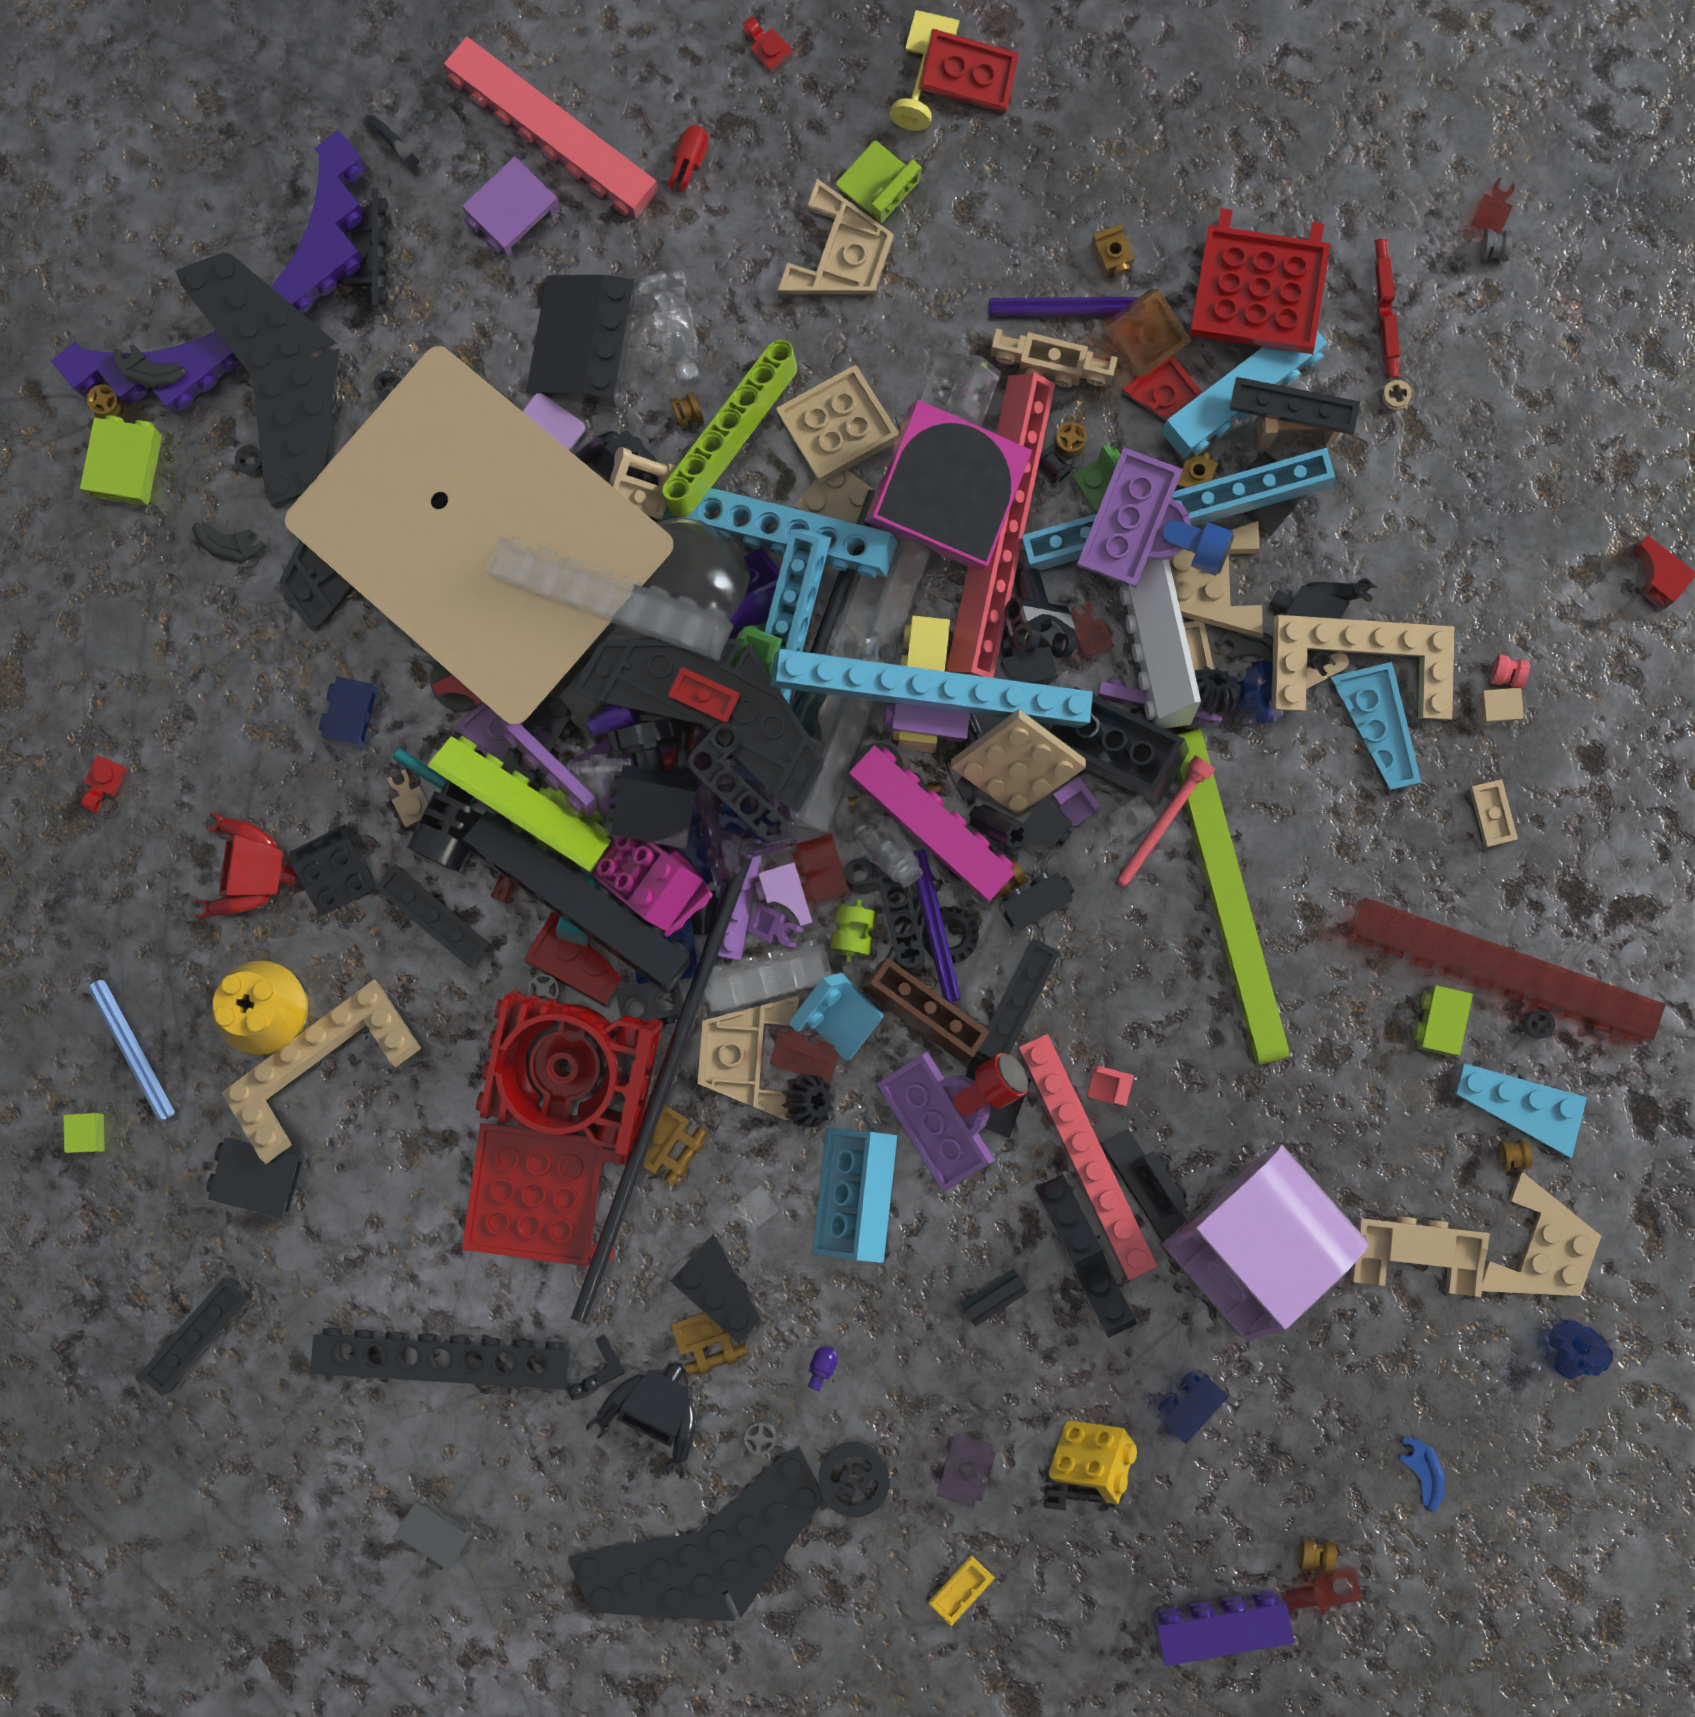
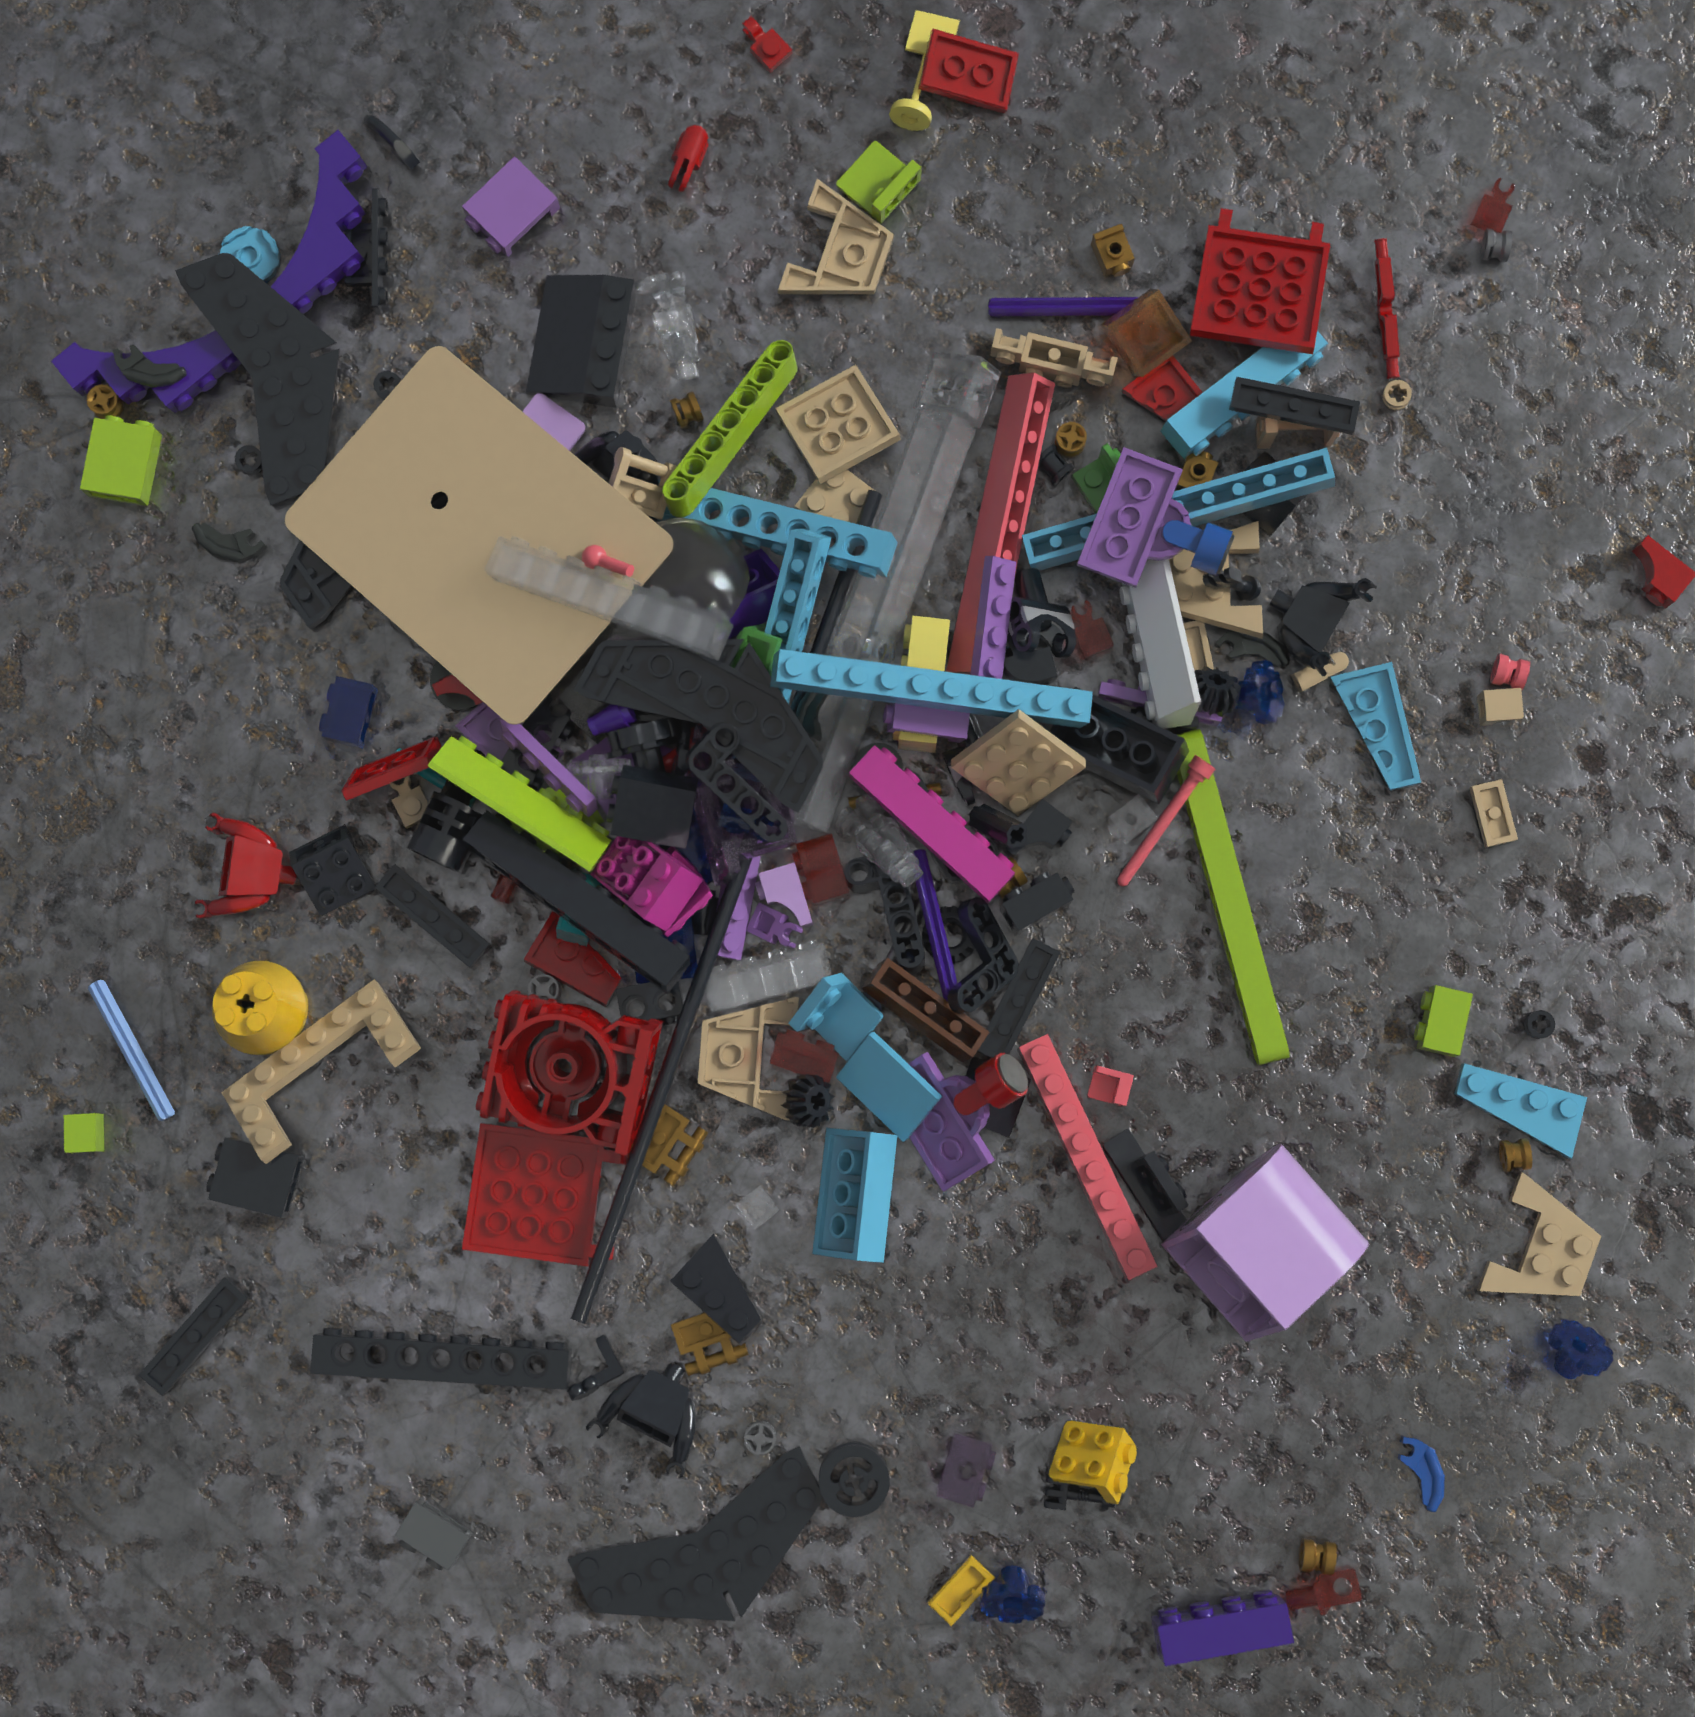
red plate [81,755,128,813] -> none
coral brick [444,36,659,219] -> none
red plate [668,667,741,723] -> none
dark purple cylinder [808,1346,838,1391] -> none
lime wheel [830,899,877,962] -> none
black tile [864,400,1032,571] -> none
black axle [960,1268,1029,1327] -> none
black bracket [1035,1174,1137,1338] -> none
medium lavender panel [1051,776,1101,827] -> none
clear blue bracket [1156,1370,1229,1444] -> none
tan plate [1271,615,1454,720] -> none
clear red brick [1347,897,1666,1045] -> none
tan bracket [1350,1216,1489,1297] -> none
none -> medium azure tile [219,226,281,283]
none -> red tile [341,737,442,801]
none -> coral bar [582,545,634,577]
none -> medium azure tile [836,1032,943,1142]
none -> black beam [948,897,1019,1014]
none -> medium lavender plate [970,556,1016,679]
none -> clear blue plant [980,1566,1045,1624]
none -> black hinge [1203,567,1261,601]

